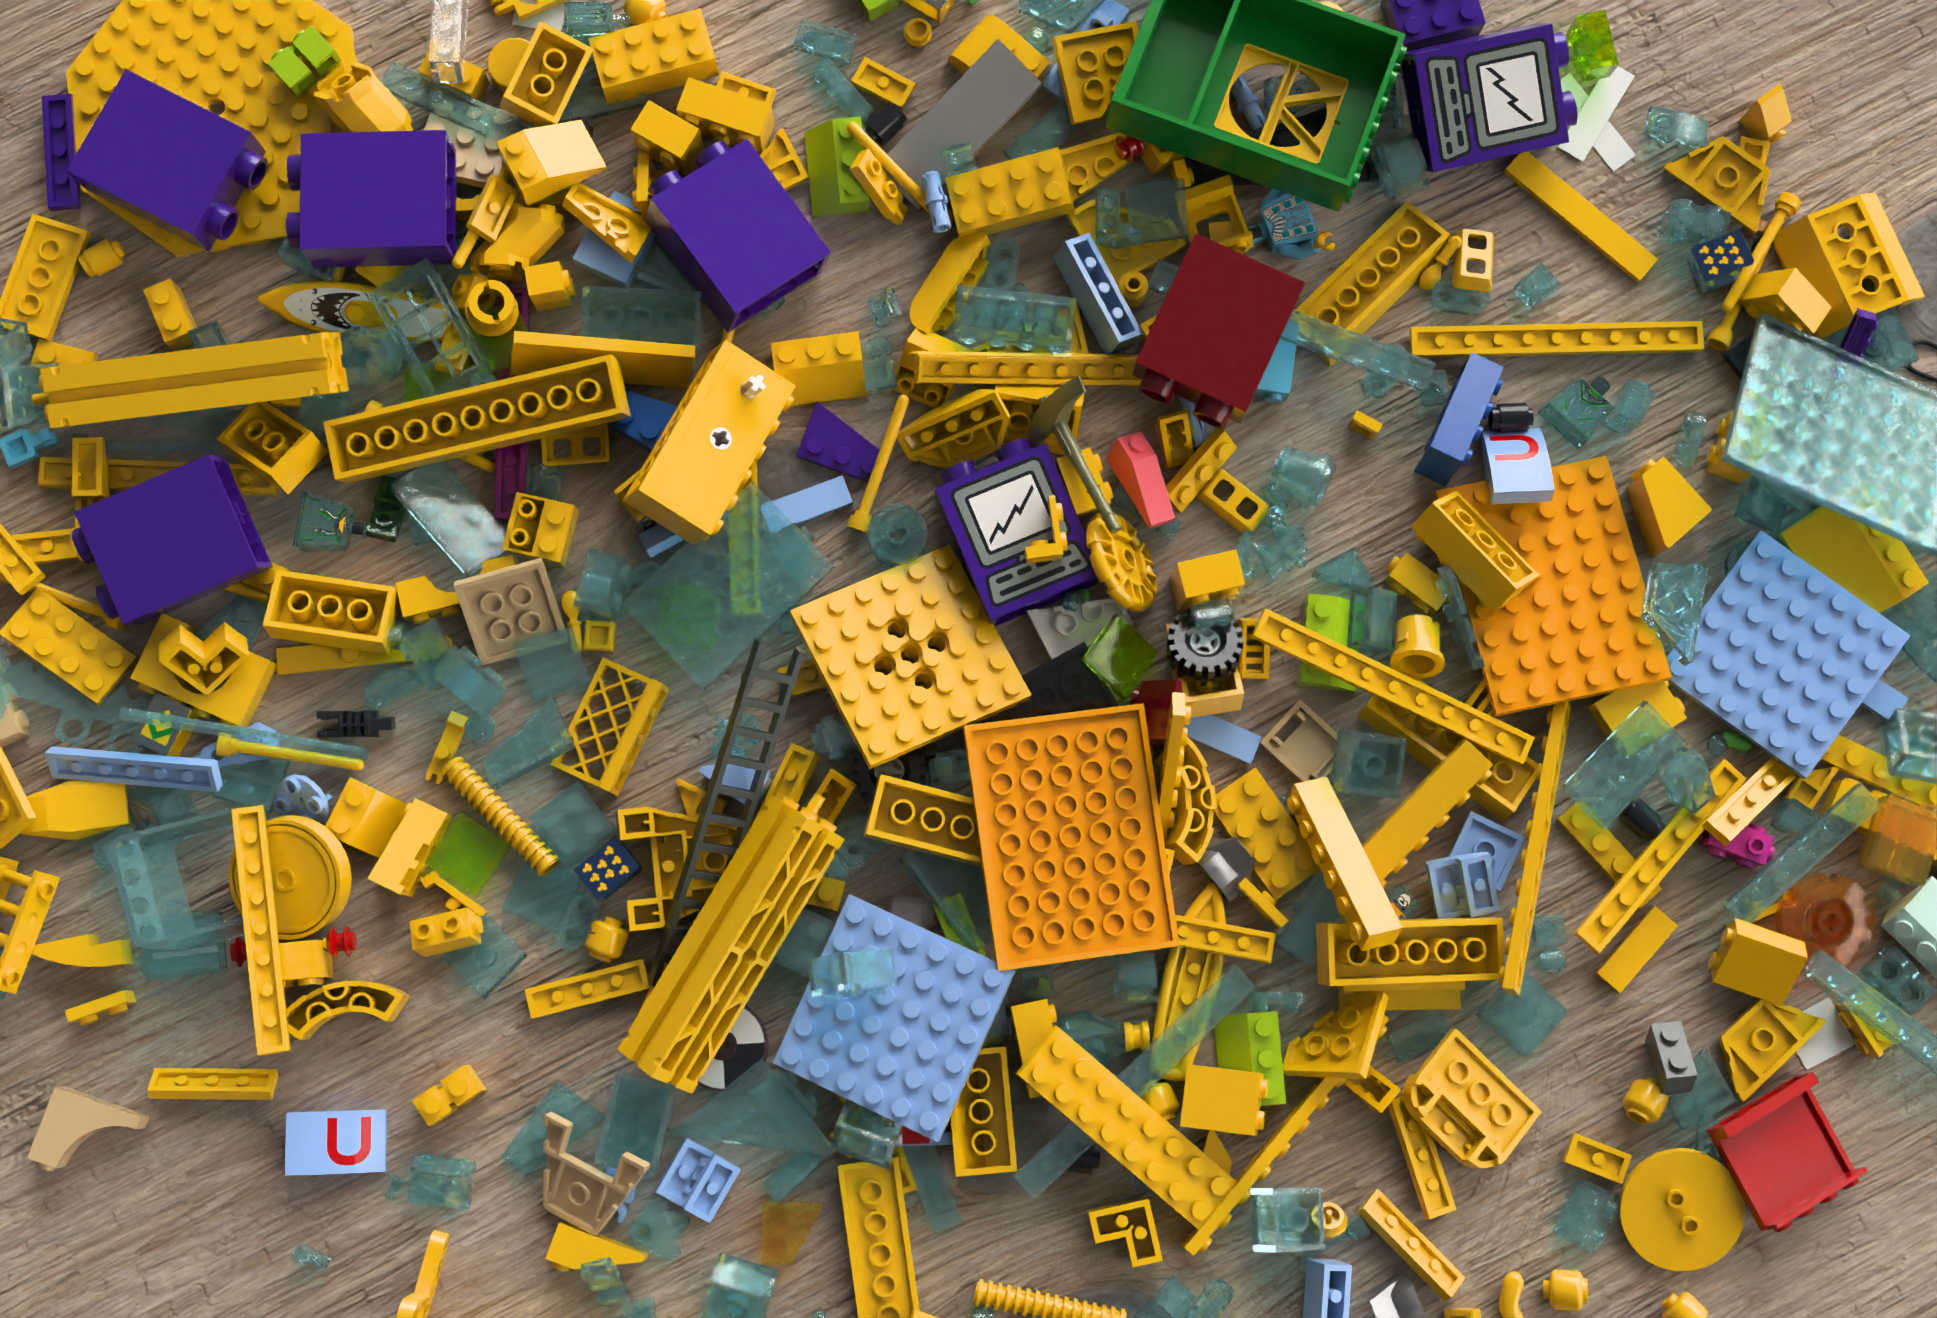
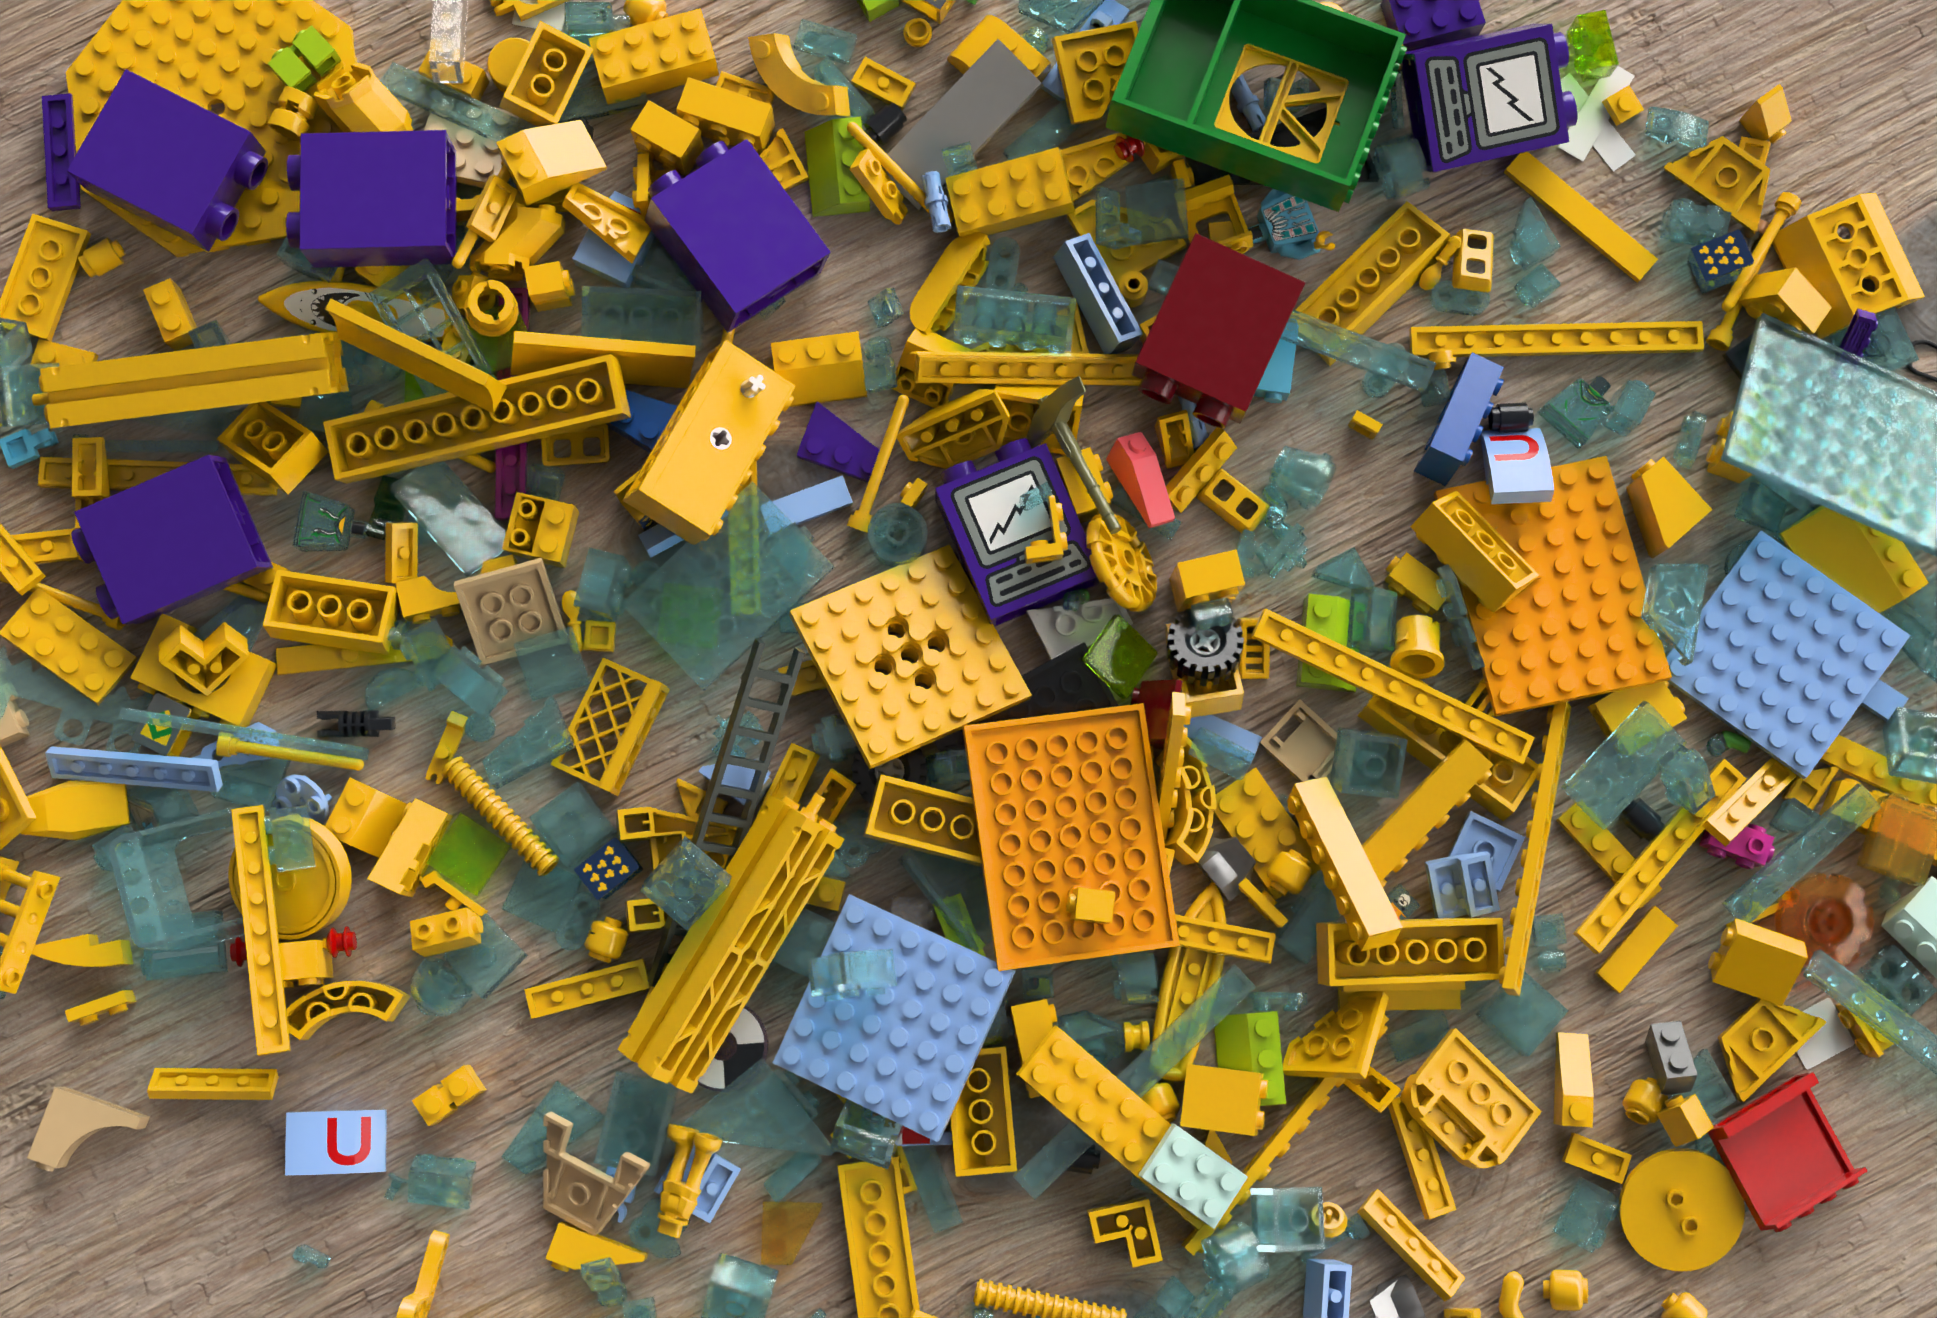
none -> clear light blue bracket [264,805,315,872]
none -> yellow wheel [268,86,319,142]
none -> yellow arch [325,298,507,413]
none -> yellow plate [385,522,418,583]
none -> clear light blue cylinder [410,957,473,1017]
none -> clear light blue brick [640,836,732,931]
none -> yellow piece [657,1124,723,1238]
none -> yellow brick [748,33,850,117]
none -> yellow plate [900,478,928,514]
none -> clear light blue tile [1019,482,1052,511]
none -> yellow brick [1066,887,1115,924]
none -> light aqua plate [1138,1123,1248,1229]
none -> clear light blue bracket [1188,727,1255,780]
none -> clear light blue brick [1201,1222,1269,1298]
none -> yellow head [1267,849,1312,896]
none -> yellow plate [1426,350,1456,370]
none -> clear light blue slope [1510,197,1561,271]
none -> yellow slope [1553,1032,1594,1128]
none -> yellow plate [1602,85,1644,127]
none -> yellow brick [1657,1094,1713,1147]

